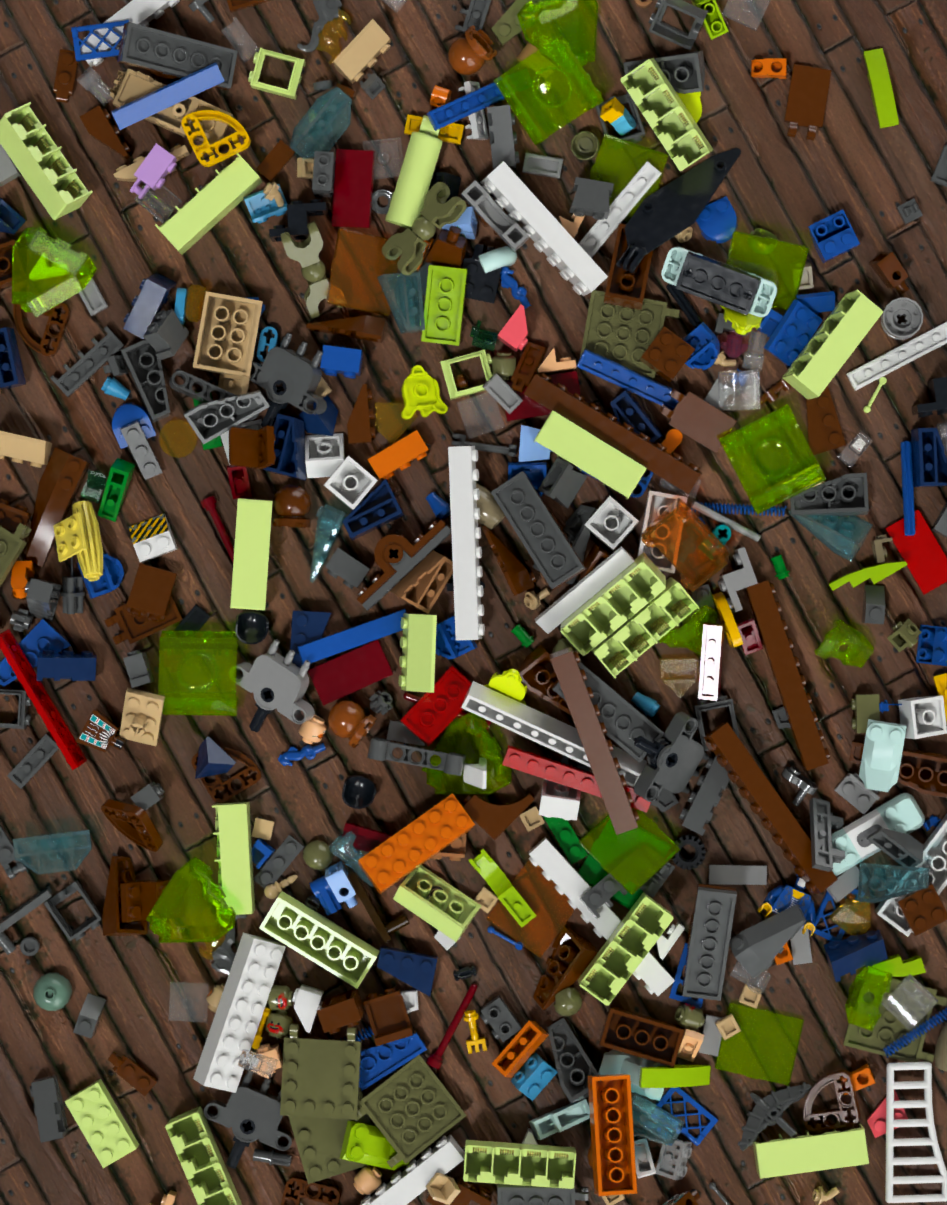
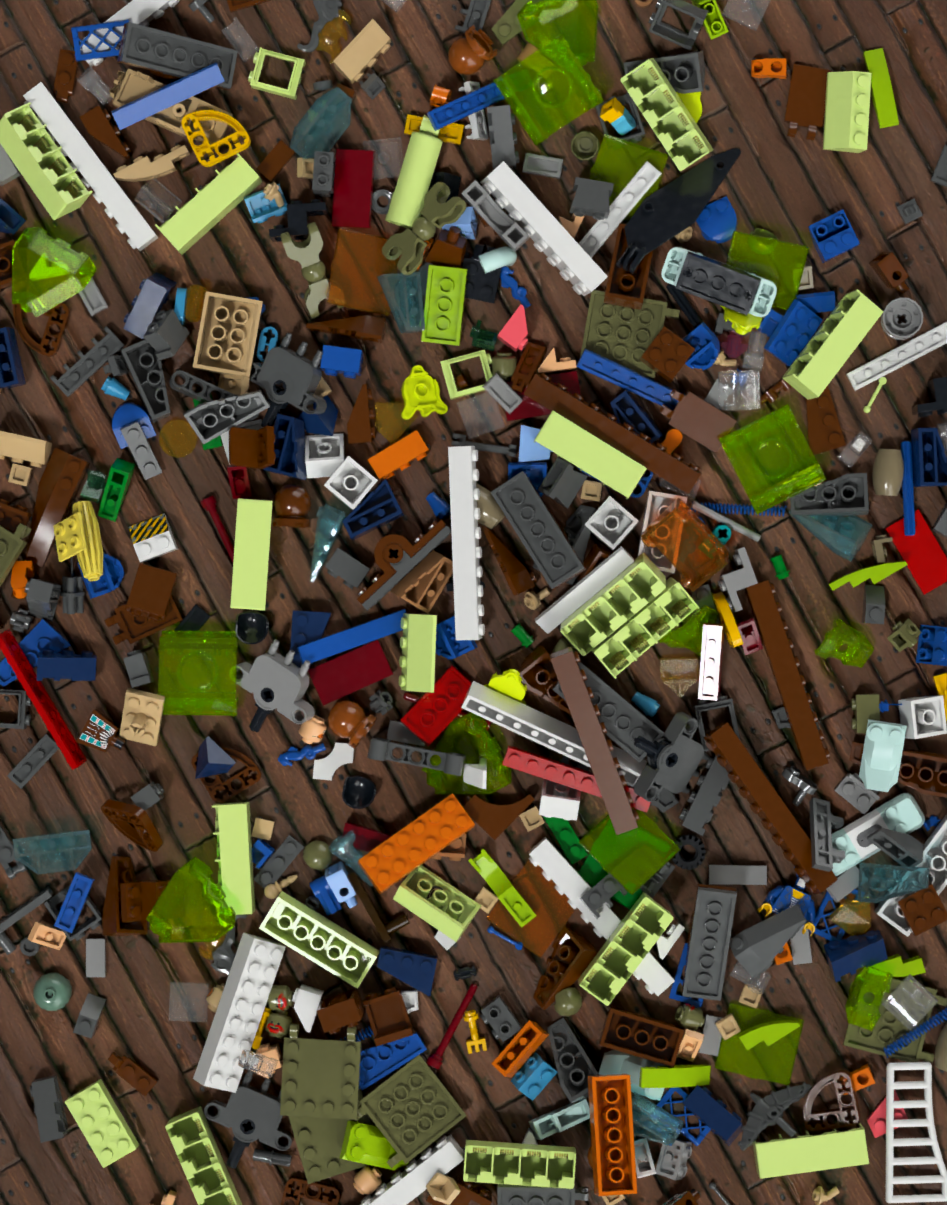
lavender brick [130,143,177,199] -> none
none -> tan plate [8,463,32,487]
none -> white brick [23,82,158,251]
none -> light nougat slope [27,921,67,950]
none -> blue plate [54,872,95,933]
none -> light grey tile [86,938,106,977]
none -> white tile [313,742,354,781]
none -> tan tile [581,480,602,502]
none -> dark blue wedge [683,1085,743,1146]
none -> lime slope [738,1020,800,1050]
none -> yellowish green slope [823,71,872,153]
none -> dark tan piece [872,449,904,496]

